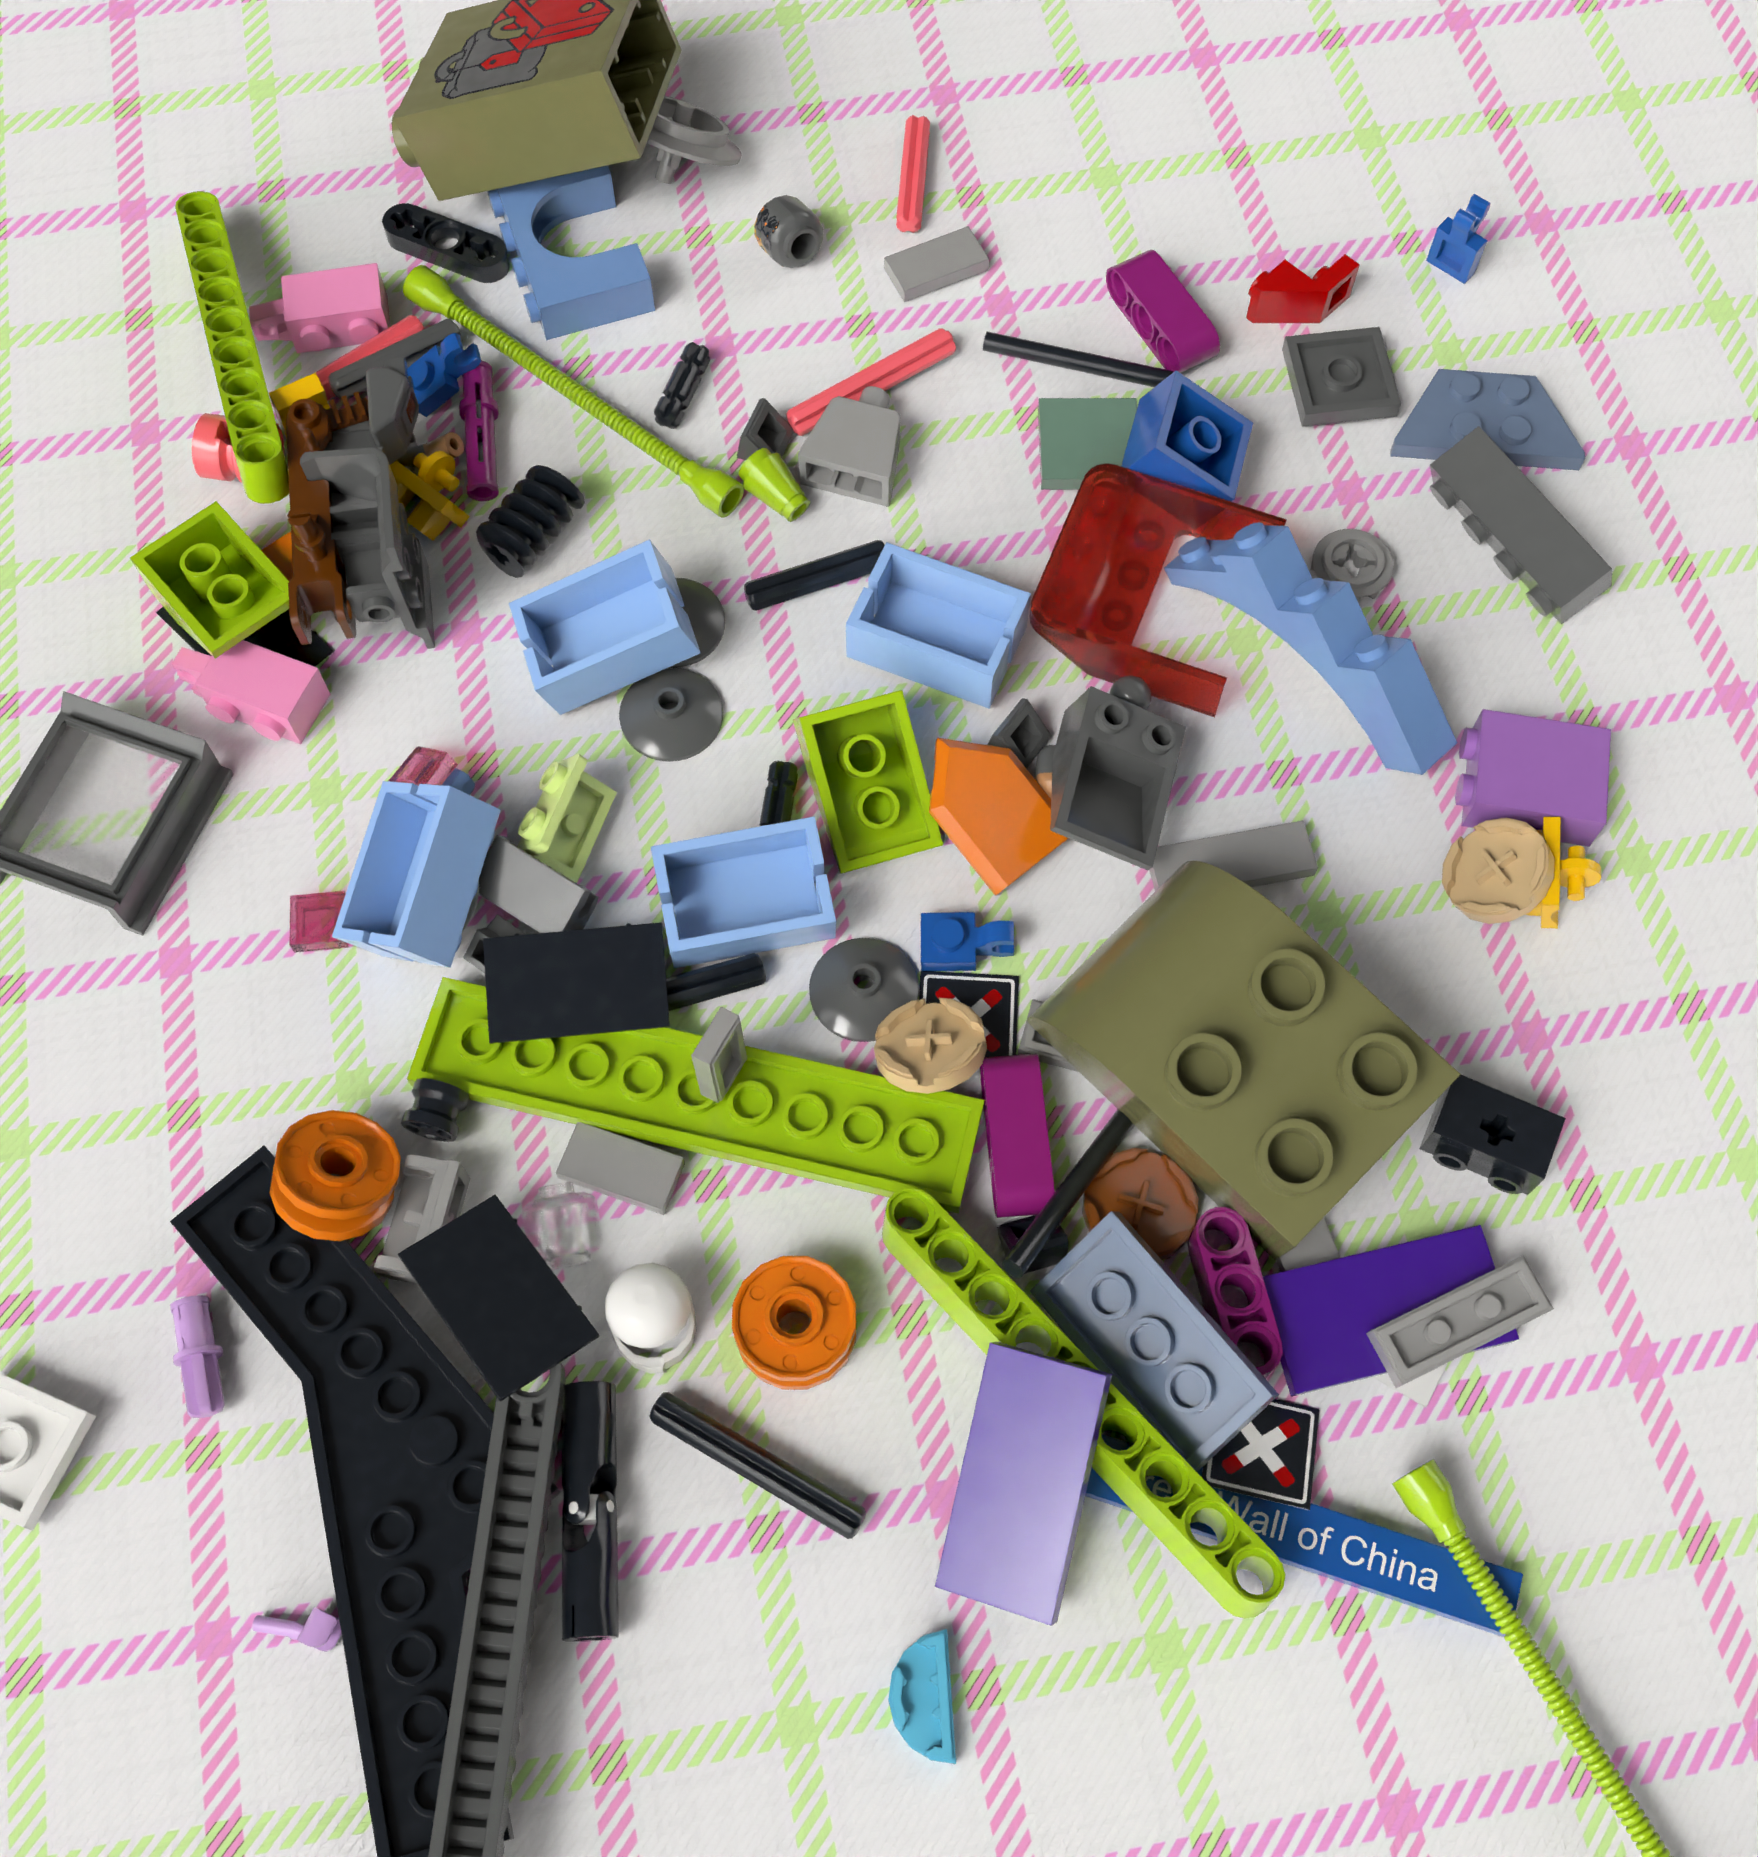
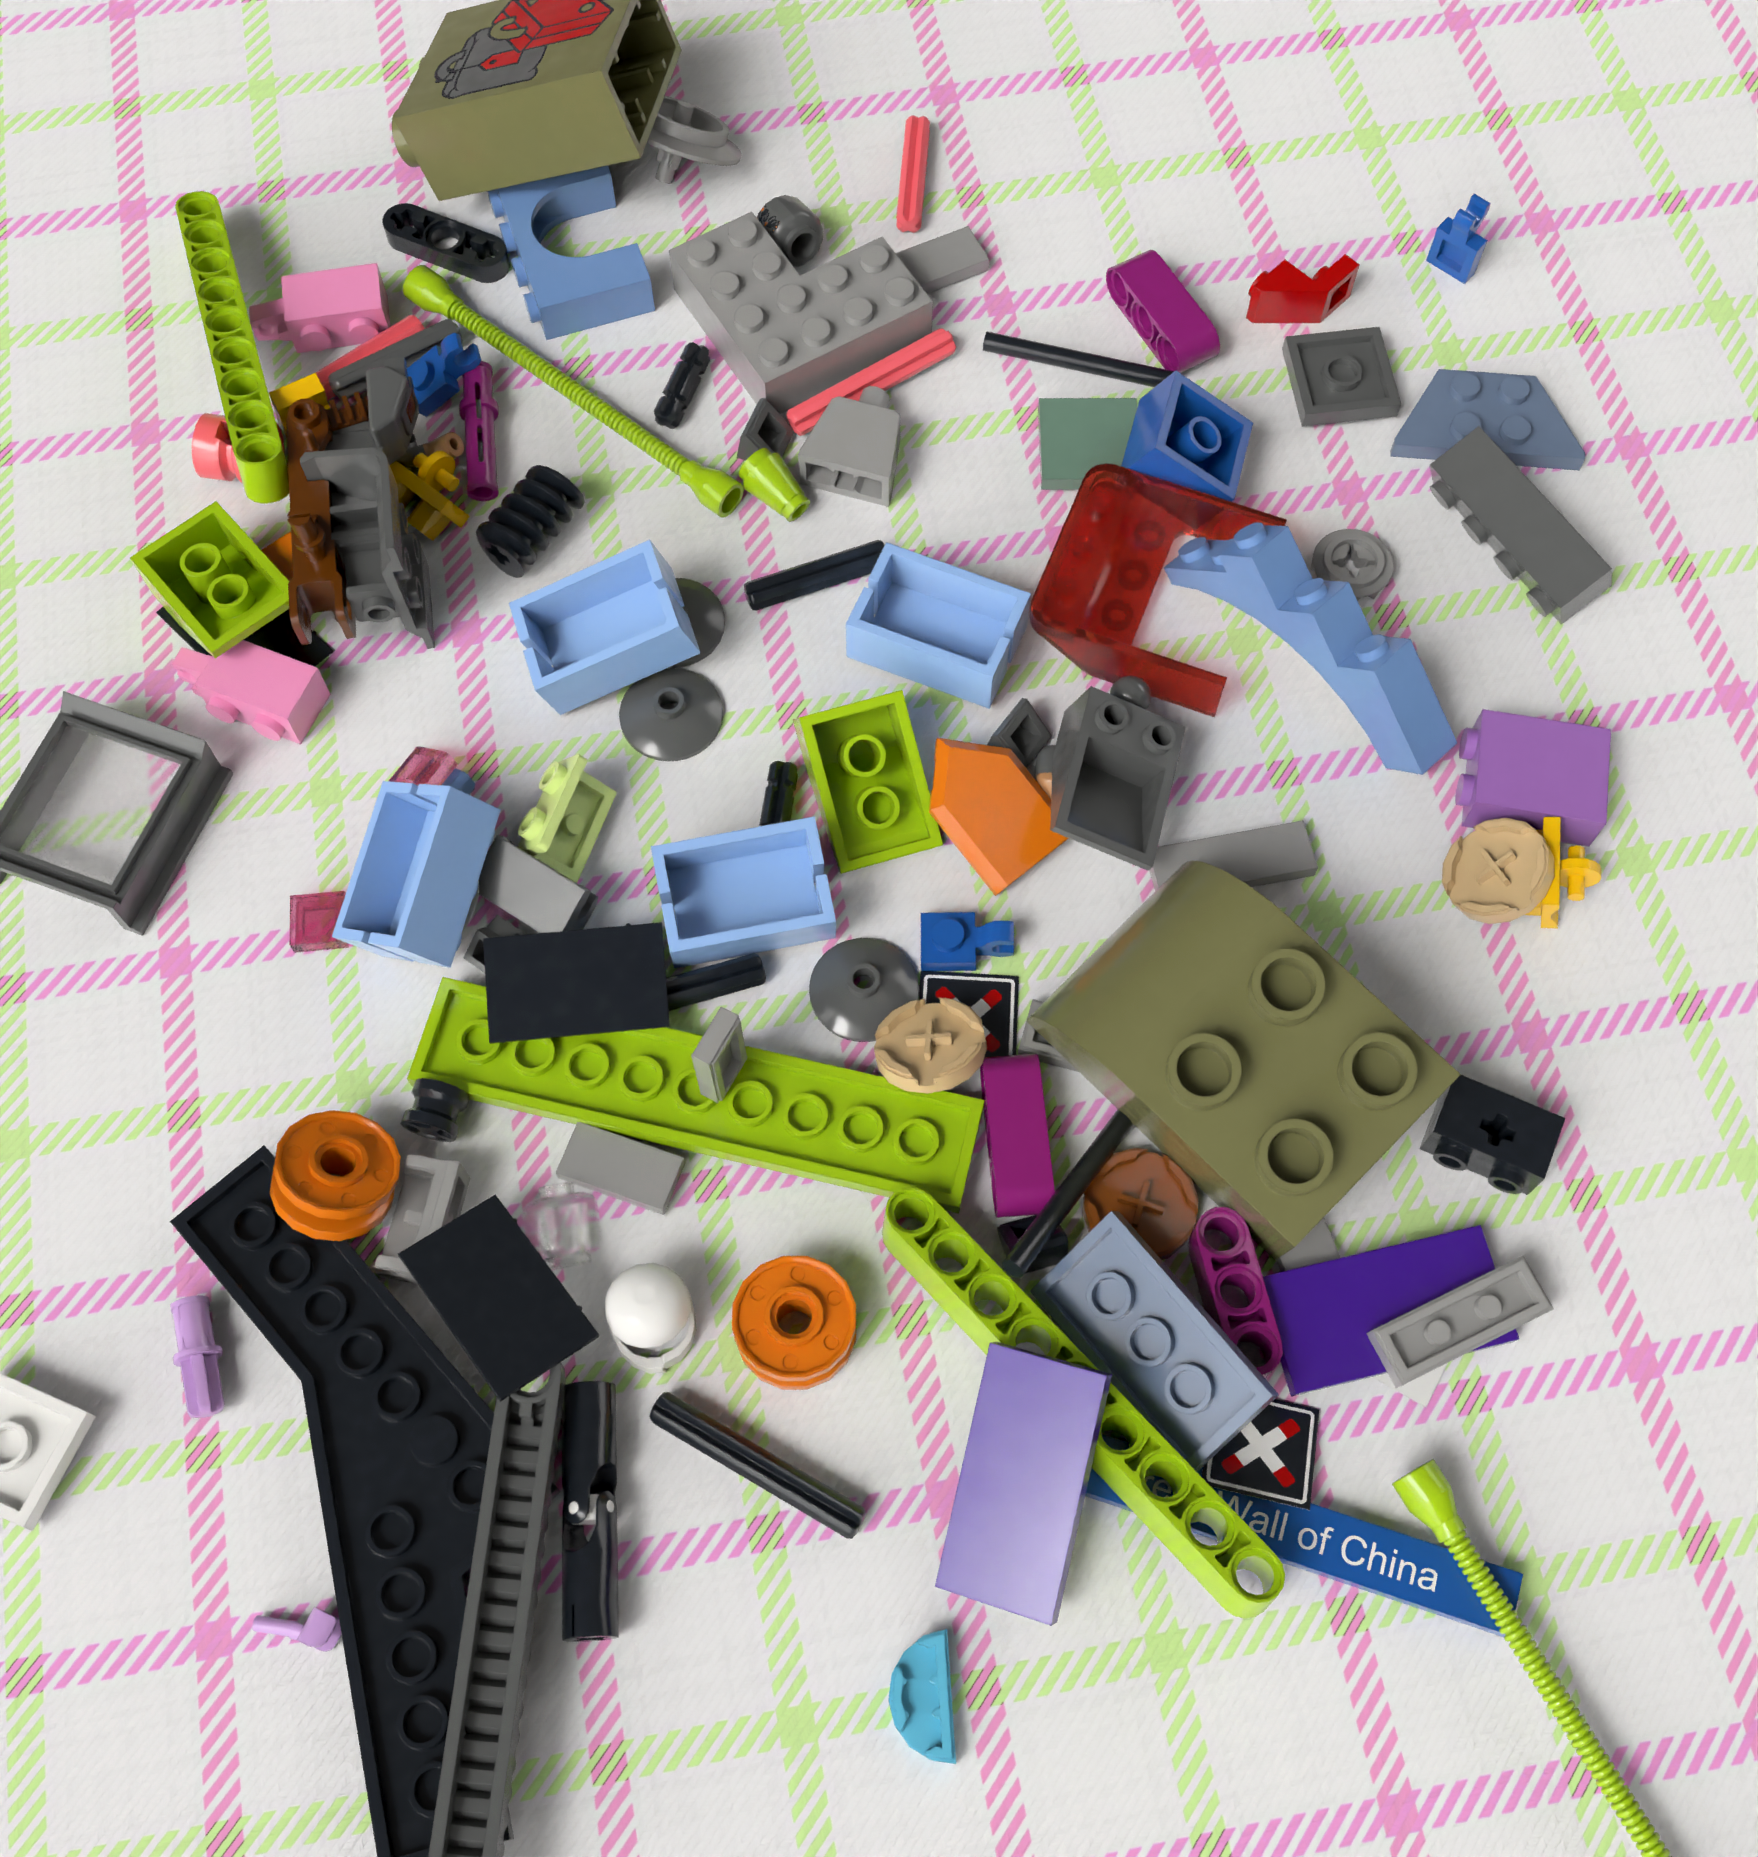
none -> light grey brick [669,212,933,414]

